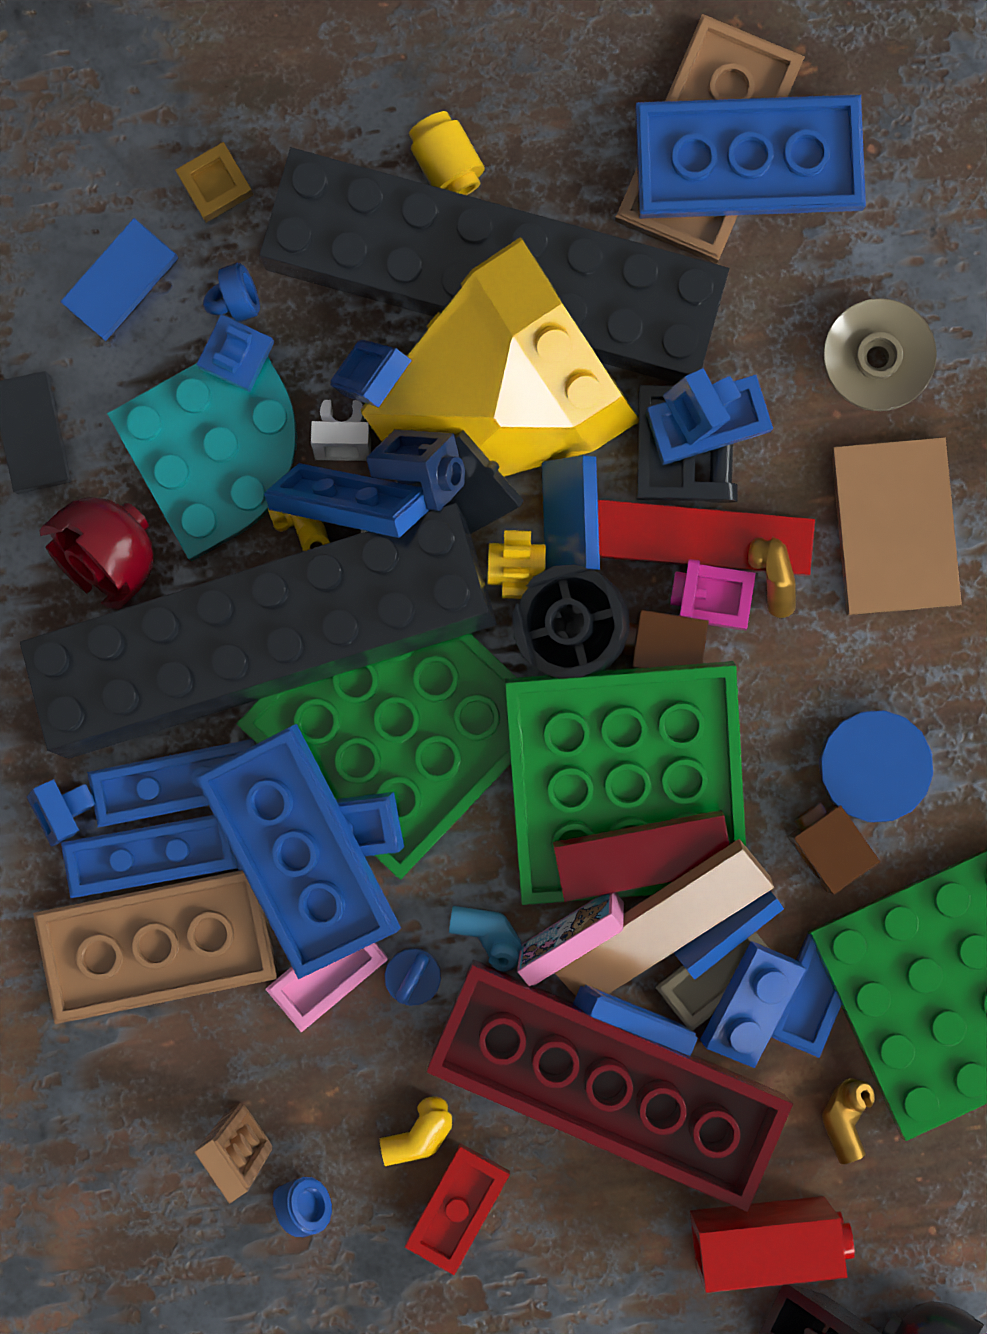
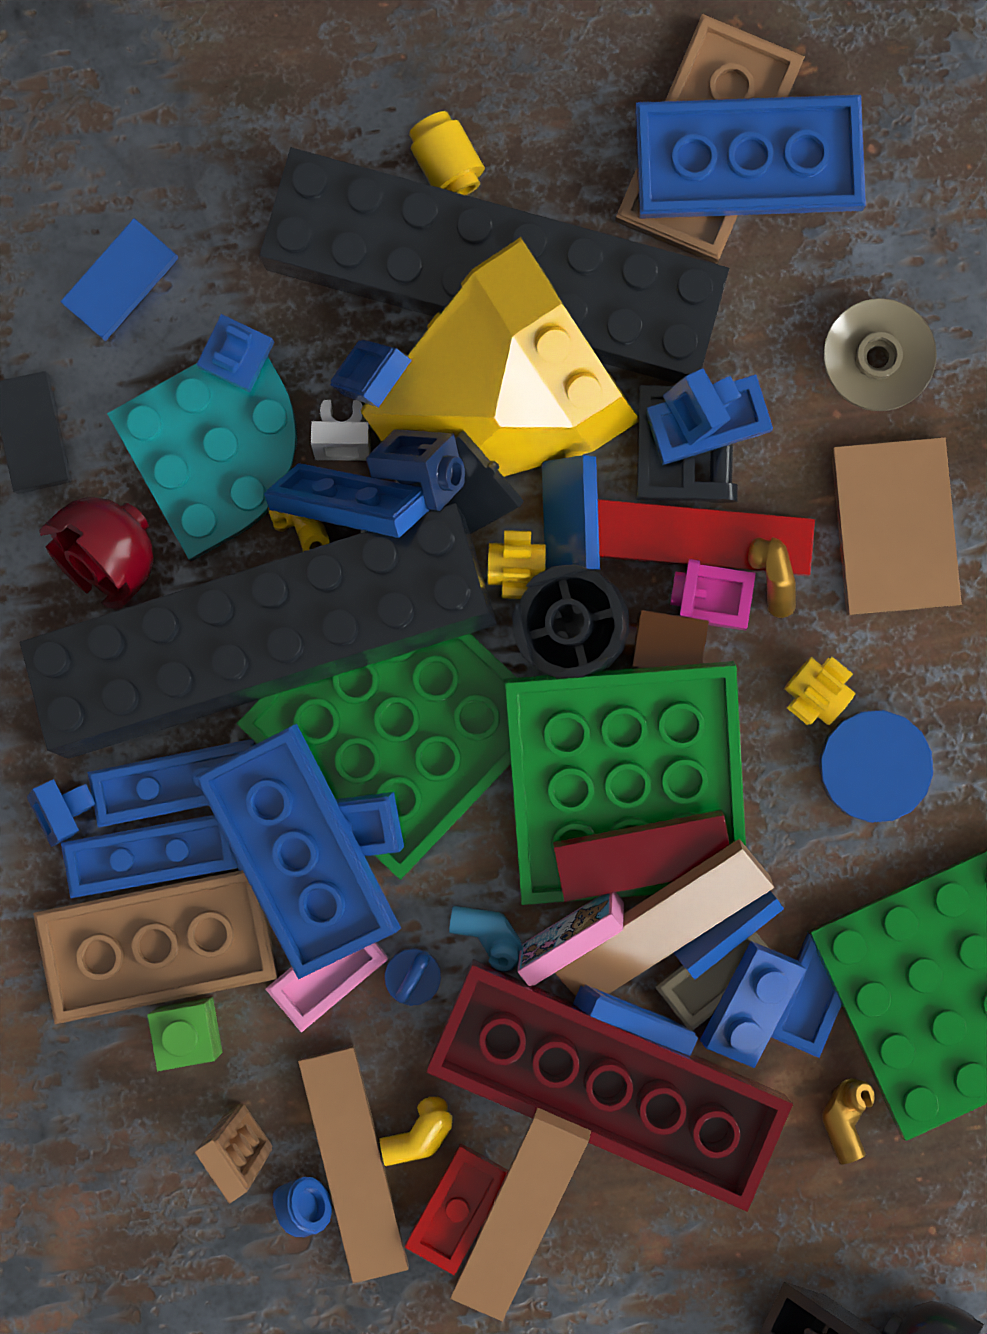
pearl gold plate [175,142,254,223] -> none
blue tile [203,262,260,322] -> none
red brick [690,1196,855,1293] -> none
reddish brown brick [787,802,881,895] -> none
none -> bright green brick [147,997,223,1072]
none -> medium nougat tile [298,1045,409,1284]
none -> medium nougat tile [450,1108,591,1322]
none -> yellow gear [784,657,855,725]

